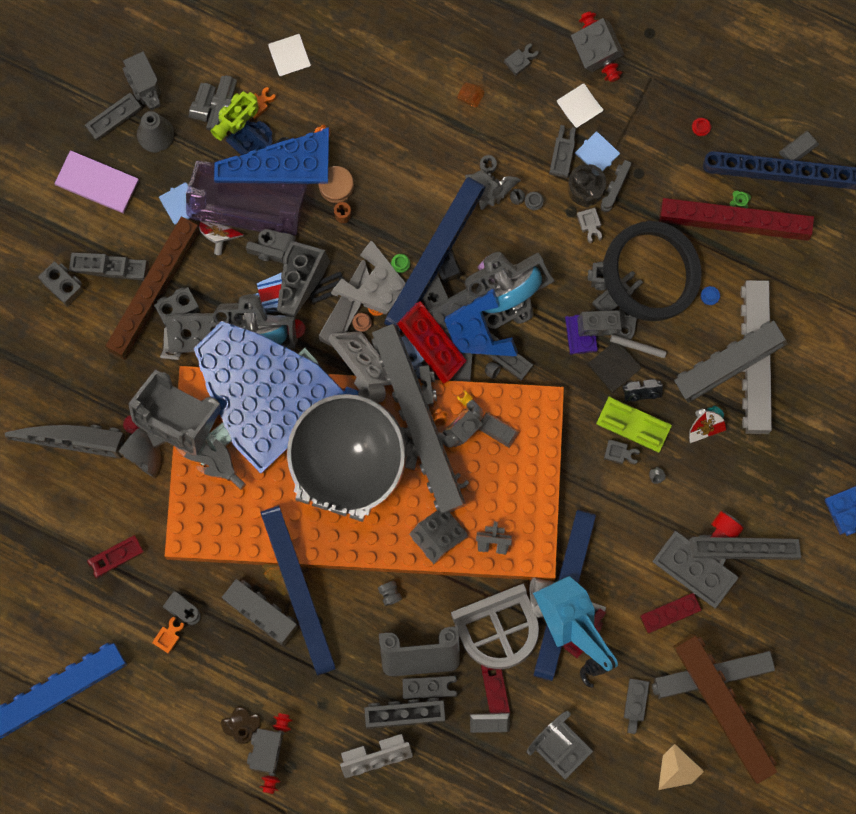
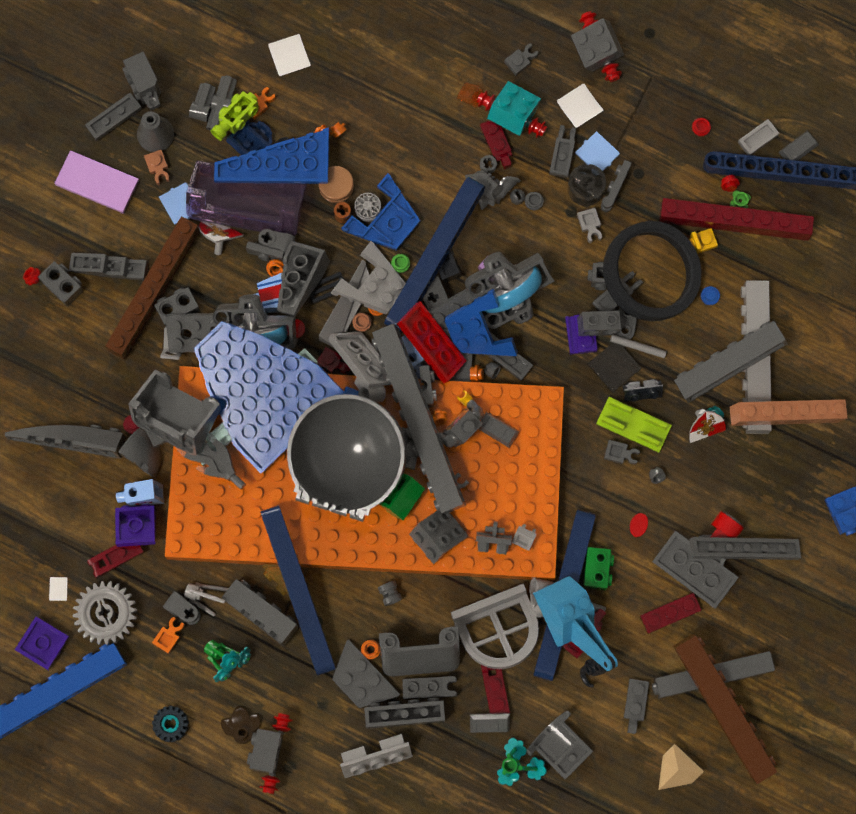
none -> dark purple plate [15,617,70,671]
none -> red plate [23,267,41,285]
none -> white sticker [49,577,68,601]
none -> light grey gear [73,581,137,645]
none -> dark purple plate [115,504,156,547]
none -> light blue torso [116,479,165,507]
none -> nougat plate [144,150,170,185]
none -> black bush [152,706,189,742]
none -> light grey plant [184,582,229,616]
none -> plant [204,640,251,682]
none -> orange plate [266,259,284,277]
none -> dark red plate [317,347,351,375]
none -> orange plate [330,122,347,139]
none -> dark grey wing [332,639,400,709]
none -> blue wing [341,173,420,251]
none -> light grey wheel [355,193,381,222]
none -> orange plate [361,640,380,660]
none -> green brick [379,473,425,521]
none -> orange plate [470,365,484,382]
none -> teal brick [477,81,547,138]
none -> dark red hinge [480,120,512,170]
none -> teal plant [497,738,547,786]
none -> light grey tile [512,524,537,551]
none -> green brick [583,547,614,591]
none -> red sticker [630,513,648,537]
none -> yellow bracket [689,228,718,254]
none -> red plate [721,175,740,192]
none -> nougat brick [730,400,847,426]
none -> light grey tile [738,119,779,156]

